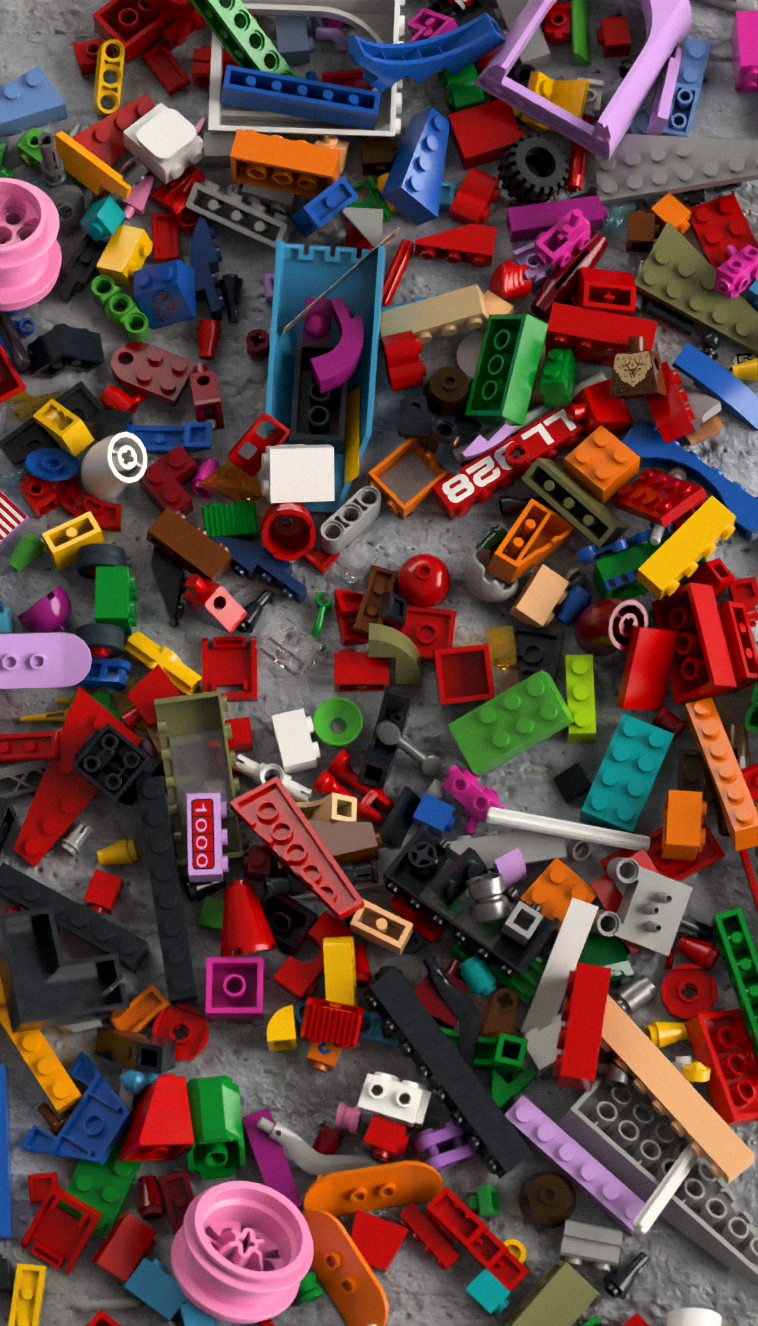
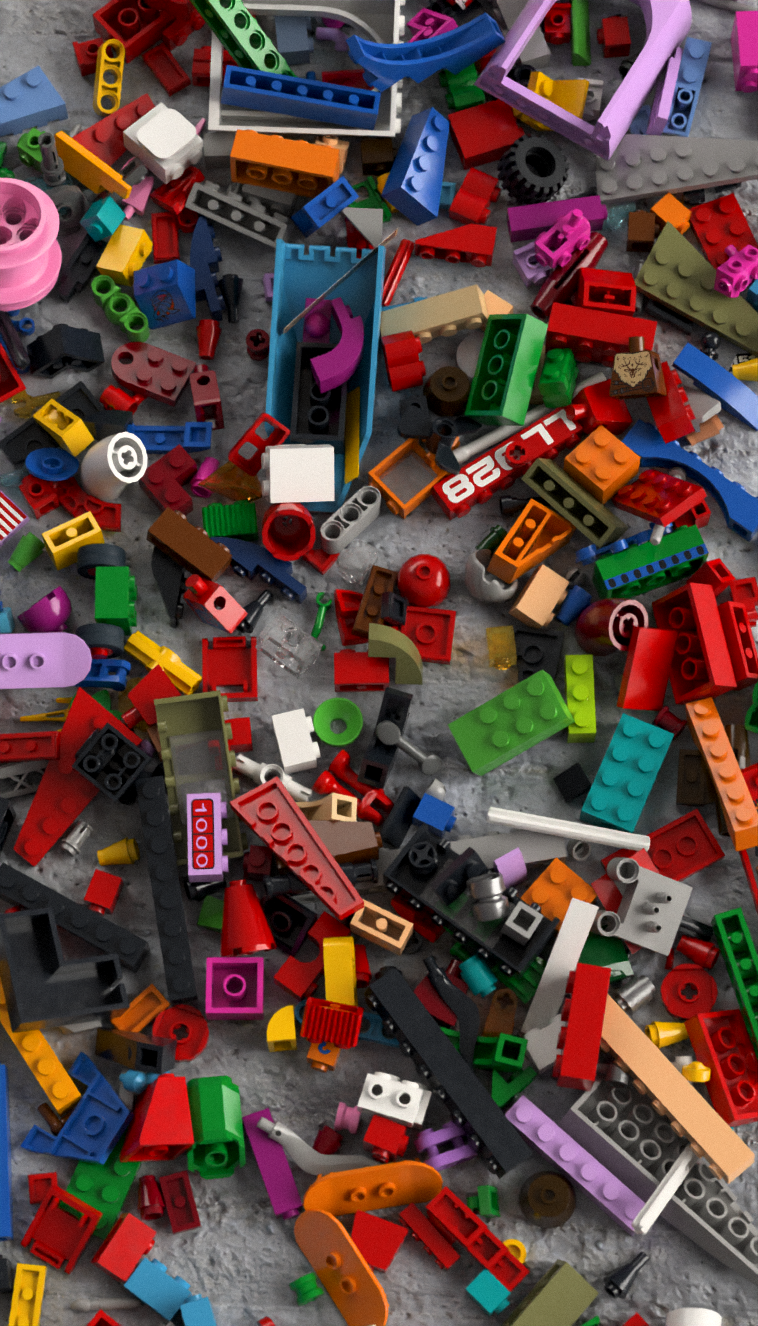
bright pink wheel [170,1181,314,1324] -> none
red piece [432,644,495,705] -> none
dark pink brick [442,765,504,834] -> none
lavender slope [459,423,514,462] -> none
red hair [488,258,532,301] -> none
light grey brick [559,1220,623,1272] -> none
red pin [565,115,594,192] -> none
yellow brick [636,496,736,600] -> none
orange brick [661,790,707,861] -> none

